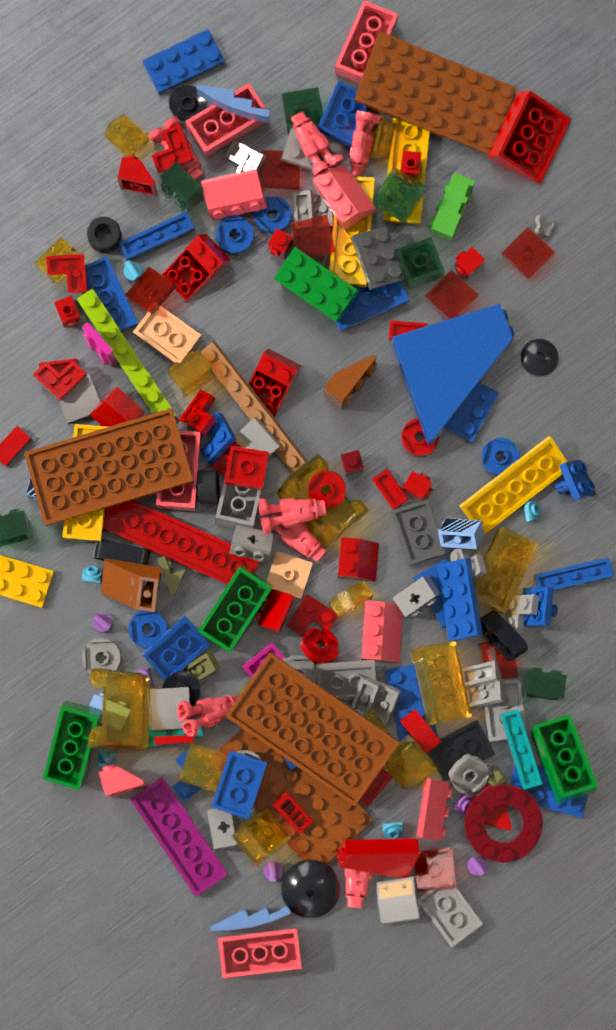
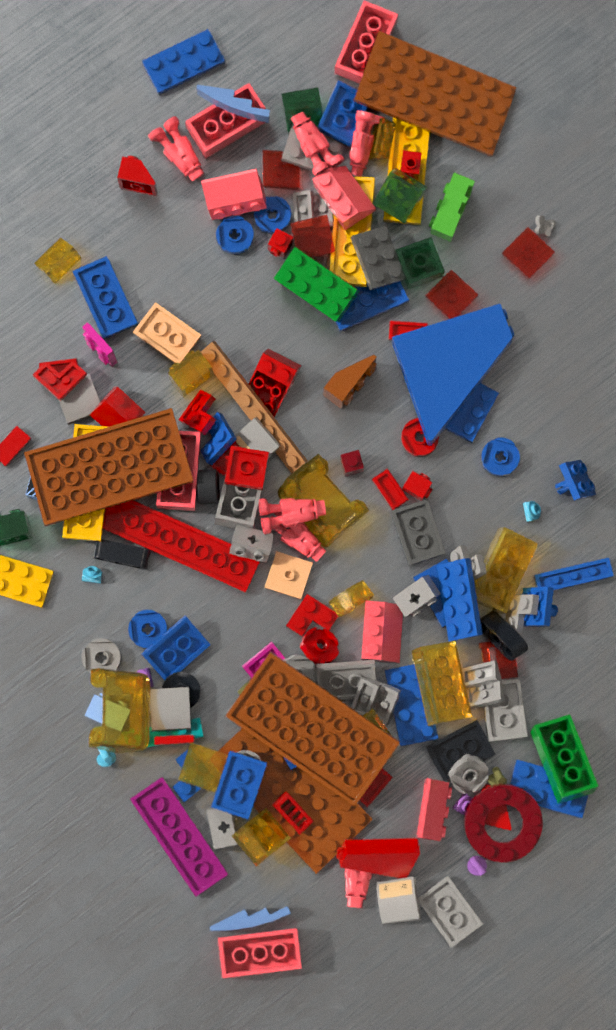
green brick [42,700,103,790] -> none
red plate [46,254,87,294] -> none
red brick [54,295,81,327] -> none
lime plate [77,288,176,417] -> none
black tyre [87,217,122,253] -> none
medium lavender plate [92,613,112,632] -> none
coral slope [99,765,147,797] -> none
dark orange slope [101,558,162,612] -> none
clear yellow bracket [104,113,150,156] -> none
blue plate [119,211,195,261] -> none
medium azure plate [124,260,143,281] -> none
clear red plate [125,267,177,315] -> none
red plate [151,124,194,174] -> none
olive slope [158,556,187,597] -> none
clear green brick [160,161,204,213] -> none
red slope [162,233,232,302] -> none
black dish [169,85,206,121] -> none
coral piece [177,695,239,737] -> none
olive slope [184,651,220,682] -> none
green brick [197,565,274,653] -> none
plate [225,140,266,173] -> none
red slope [256,589,294,635] -> none
medium lavender plate [263,861,283,882] -> none
black dish [281,859,340,918] -> none
red plate [308,470,346,509] -> none
red slope [337,537,379,582] -> none
medium azure plate [382,822,403,839] -> none
clear yellow slope [384,735,438,789] -> none
red slope [400,709,441,754] -> none
clear red plate [414,847,457,892] -> none
light blue brick [438,518,485,549] -> none
red brick [455,246,485,279] -> none
yellow plate [459,436,568,535] -> none
red slope [487,90,571,184] -> none
teal plate [500,709,542,790] -> none
black dish [521,339,559,376] -> none
clear green brick [522,667,567,701] -> none

